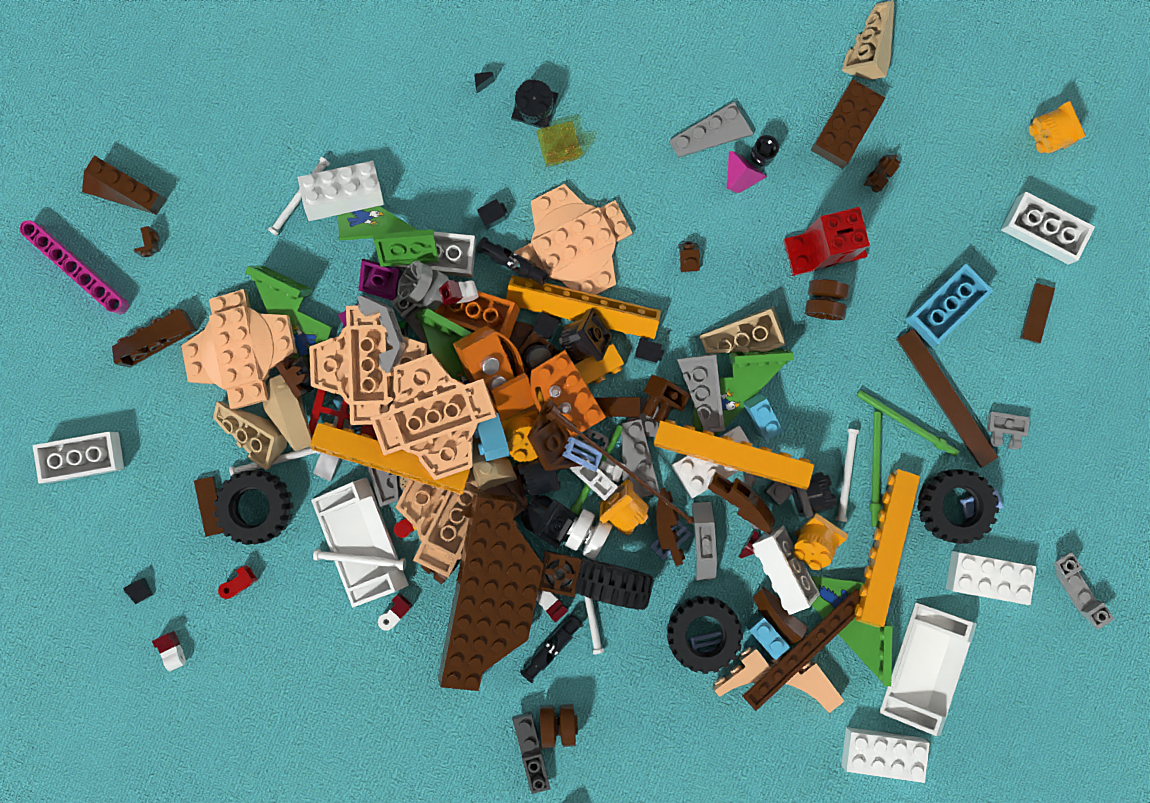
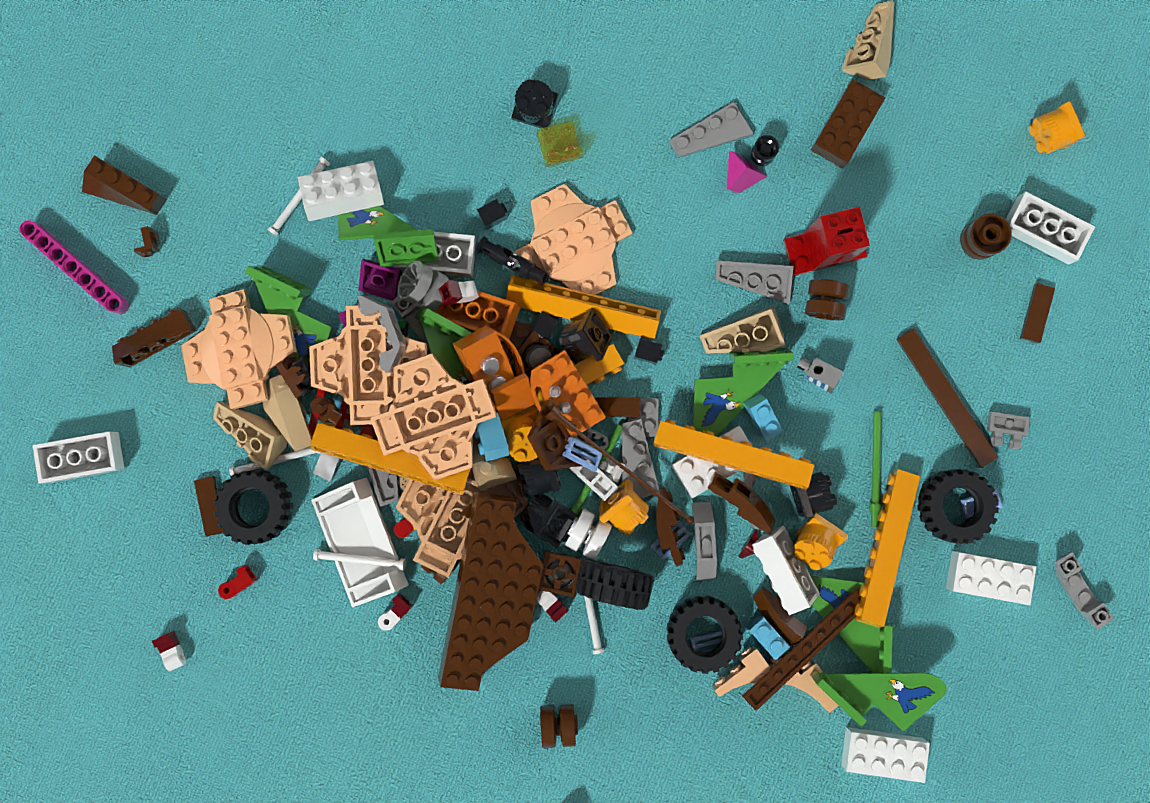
black slope [123,578,153,604] -> none
black slope [474,72,495,93] -> none
dark grey slope [512,712,550,794] -> none
black piece [520,614,584,683] -> none
reddish brown brick [642,375,690,423] -> none
light grey wing [677,354,725,432] -> none
reddish brown bracket [678,241,700,272] -> none
black brick [763,480,794,505] -> none
white bar [835,429,859,522] -> none
bright green bar [856,390,959,457] -> none
reddish brown hinge [863,155,900,193] -> none
white slope [880,602,977,736] -> none
medium azure brick [905,264,993,347] -> none
none -> reddish brown hips [310,397,342,425]
none -> light grey wing [715,260,794,304]
none -> light grey torso [797,358,843,394]
none -> bright green piece [811,669,947,732]
none -> reddish brown wheel [960,214,1012,260]

